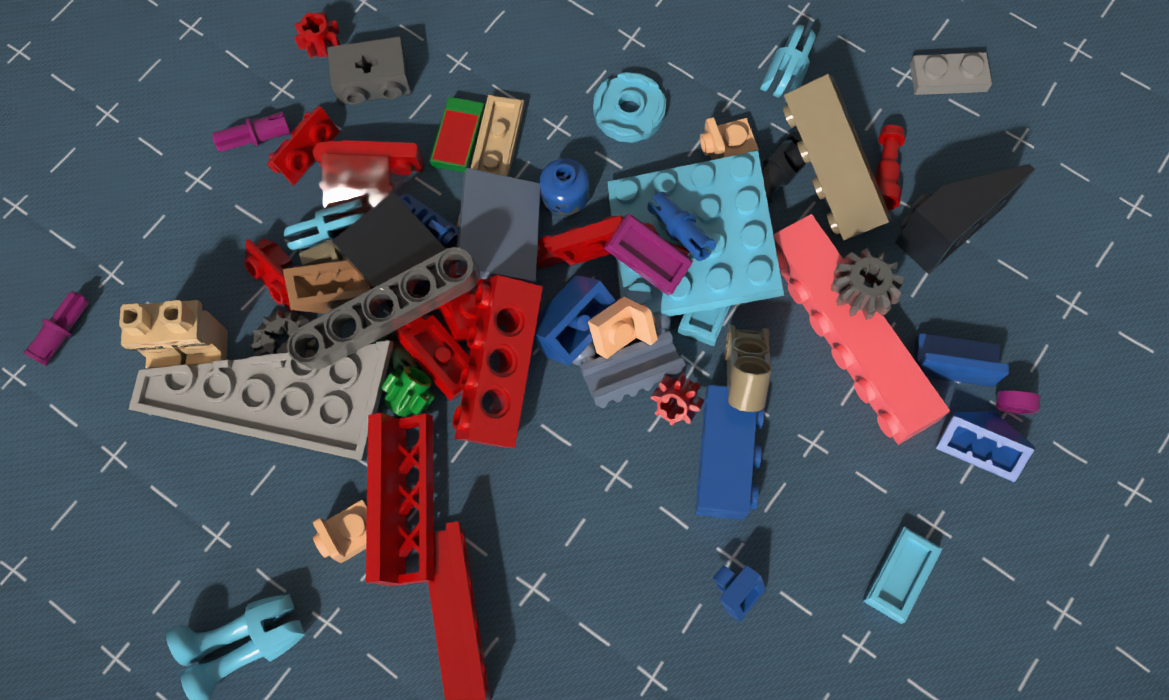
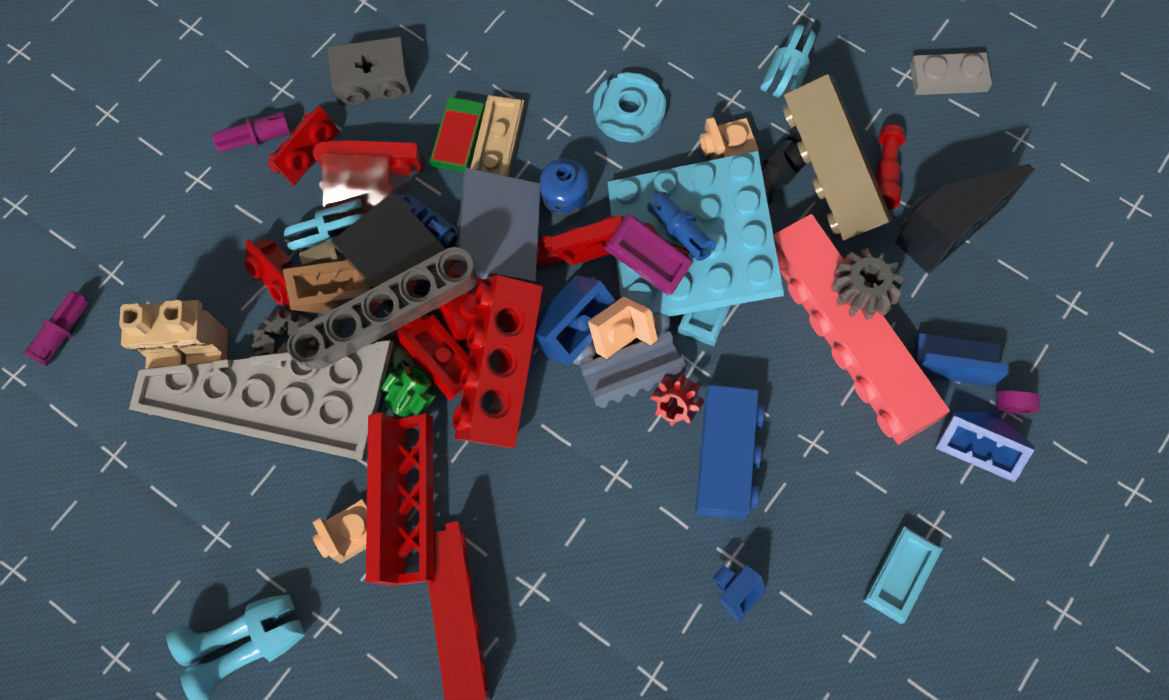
red gear [294,12,340,58] -> none
dark tan piece [724,324,772,412] -> none

